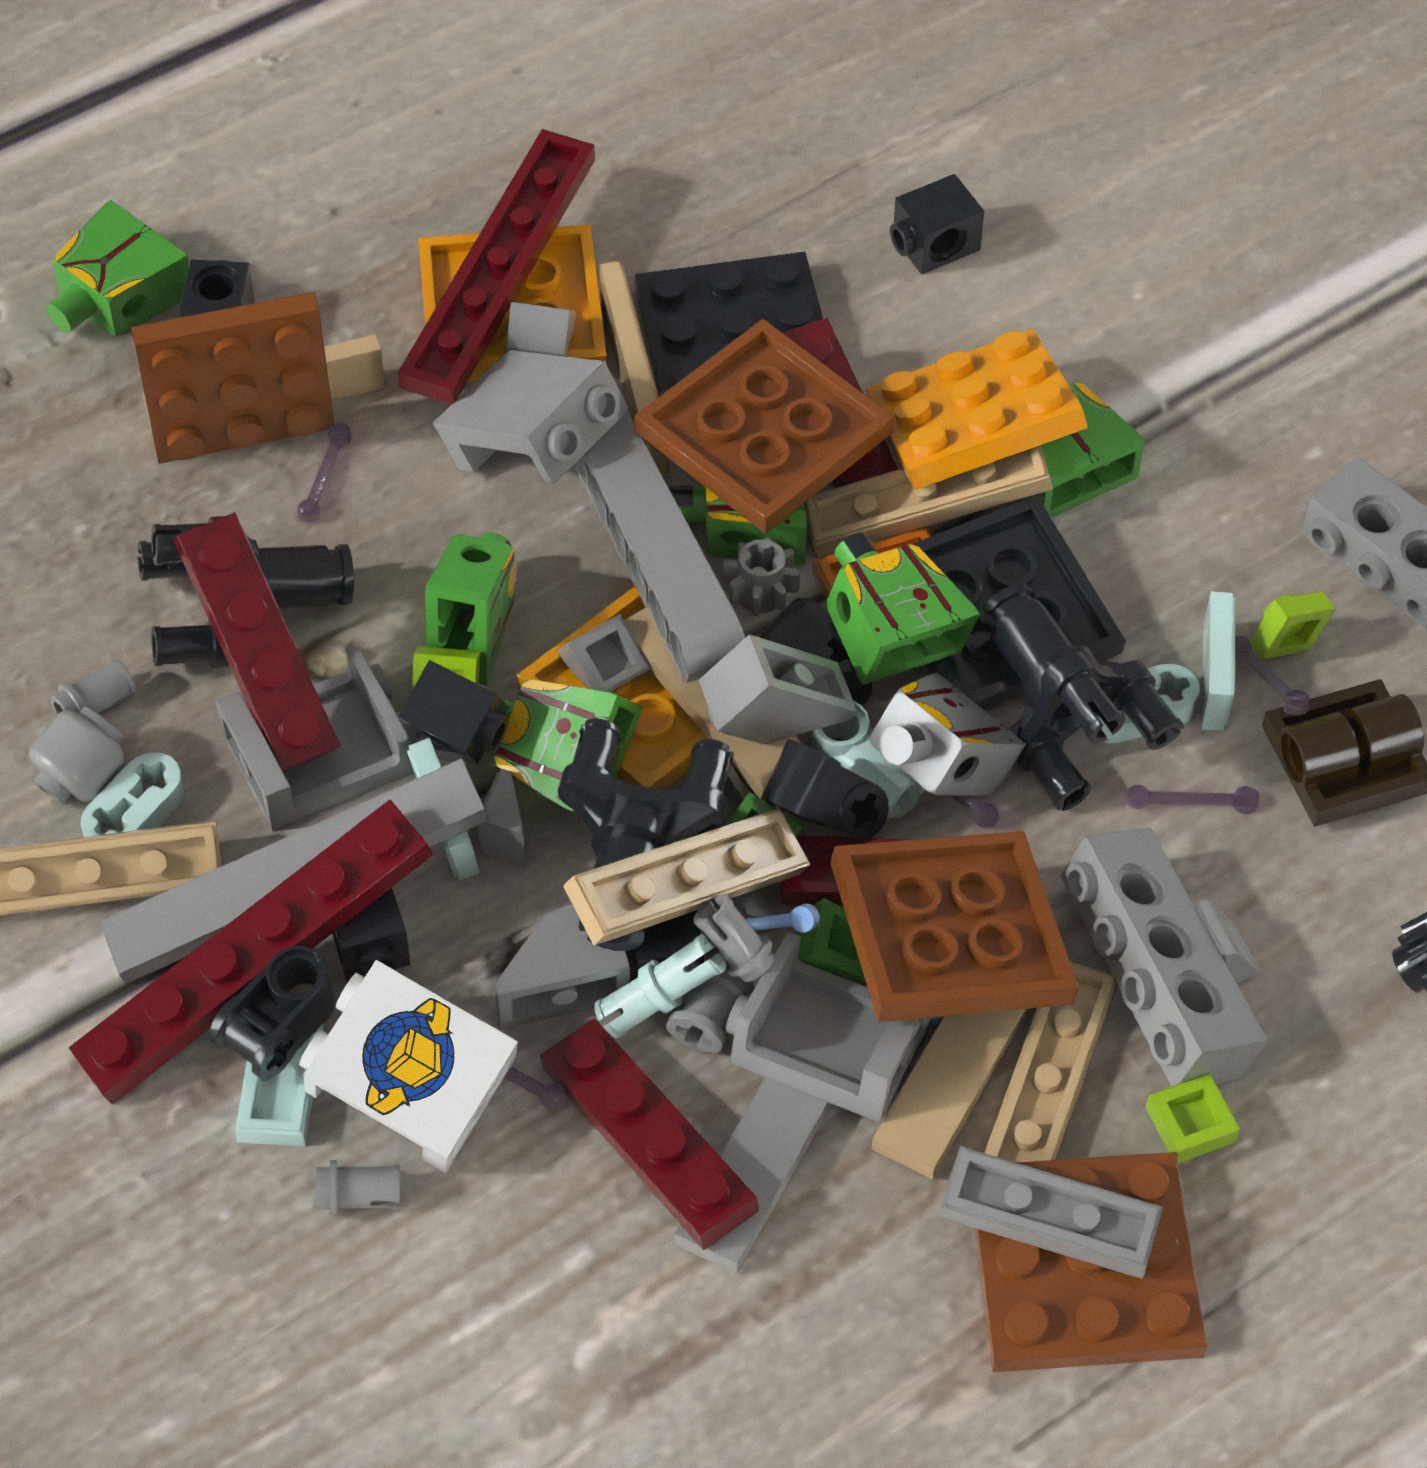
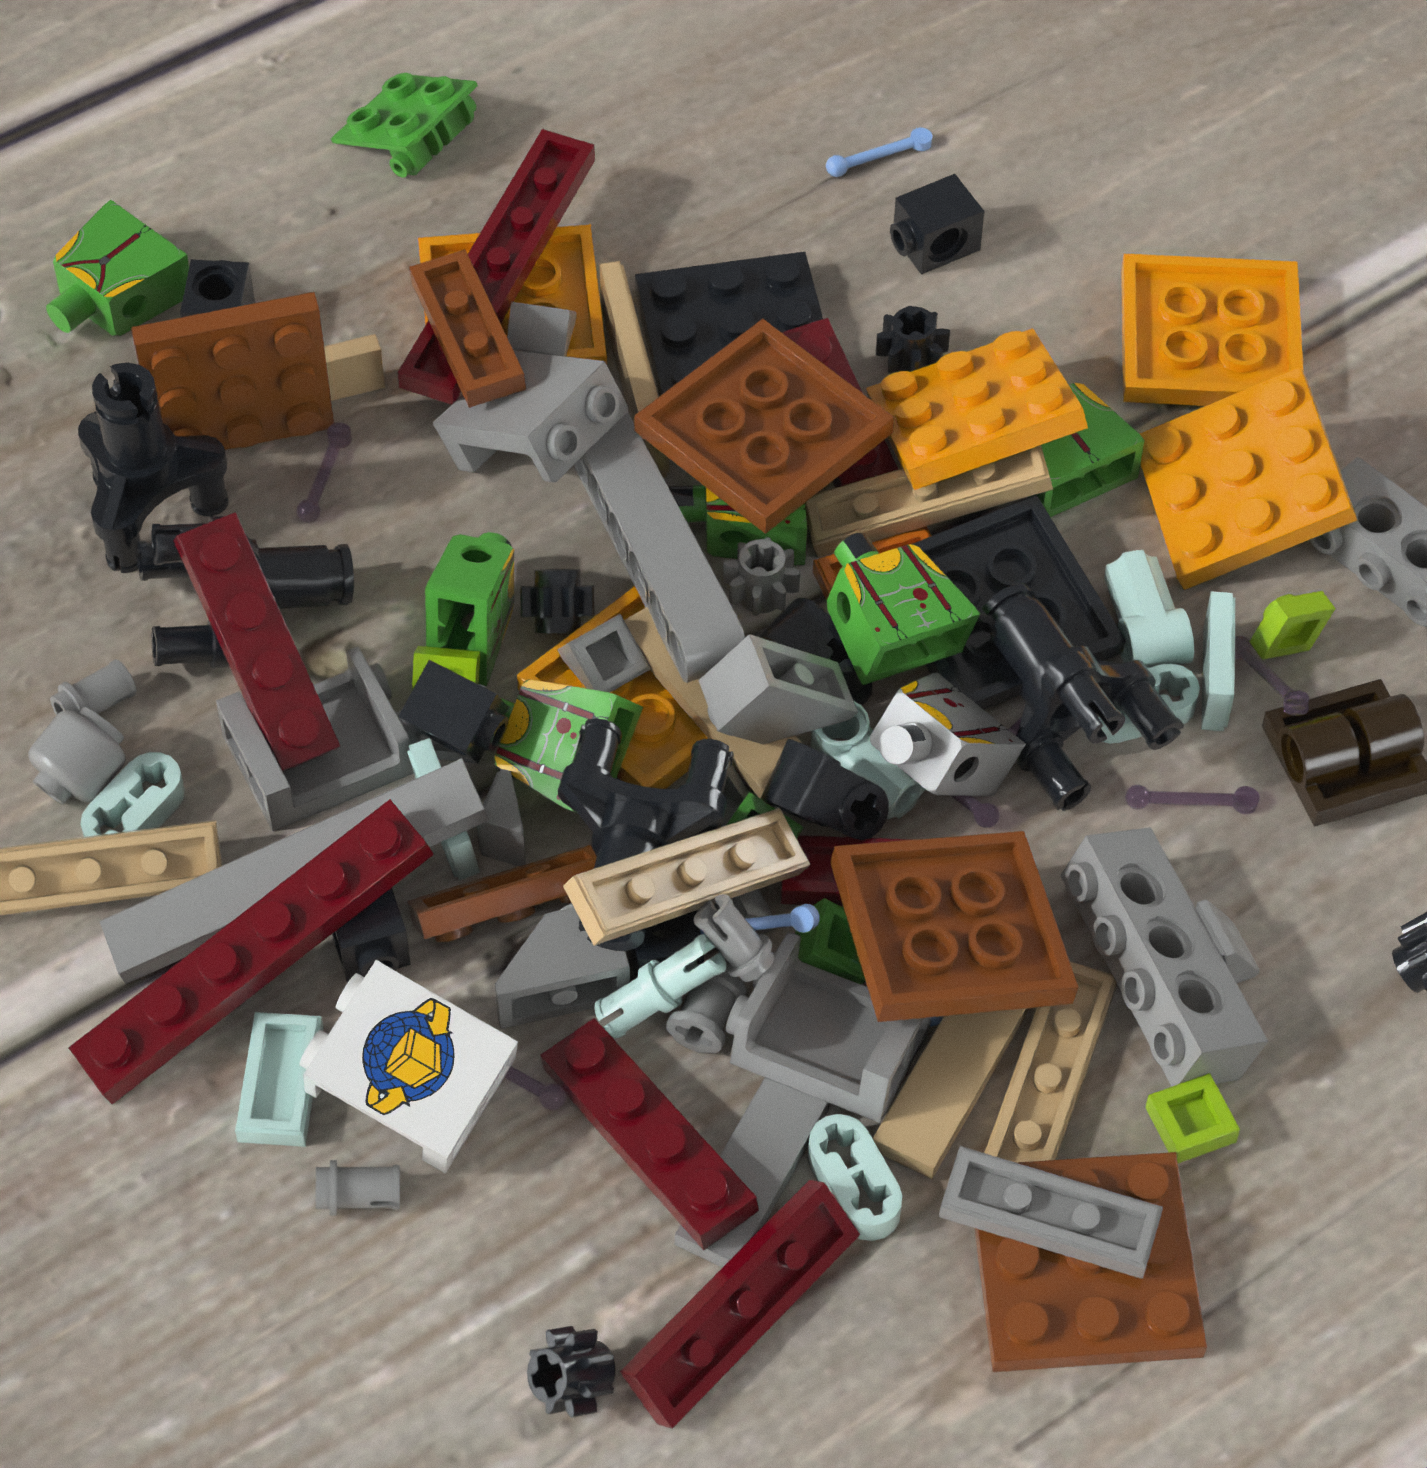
black piece [209,946,335,1081] -> none
none -> black wheel [78,362,229,573]
none -> bright green hinge [331,73,478,178]
none -> dark orange plate [407,844,597,942]
none -> dark orange plate [409,249,526,408]
none -> black gear [520,569,595,633]
none -> black gear [527,1326,616,1418]
none -> dark red plate [620,1180,860,1429]
none -> light aqua beam [808,1114,902,1241]
none -> light blue hinge [826,127,933,177]
none -> black gear [875,306,950,374]
none -> light aqua piece [1104,550,1194,668]
none -> light orange plate [1121,254,1303,406]
none -> light orange plate [1139,366,1357,590]

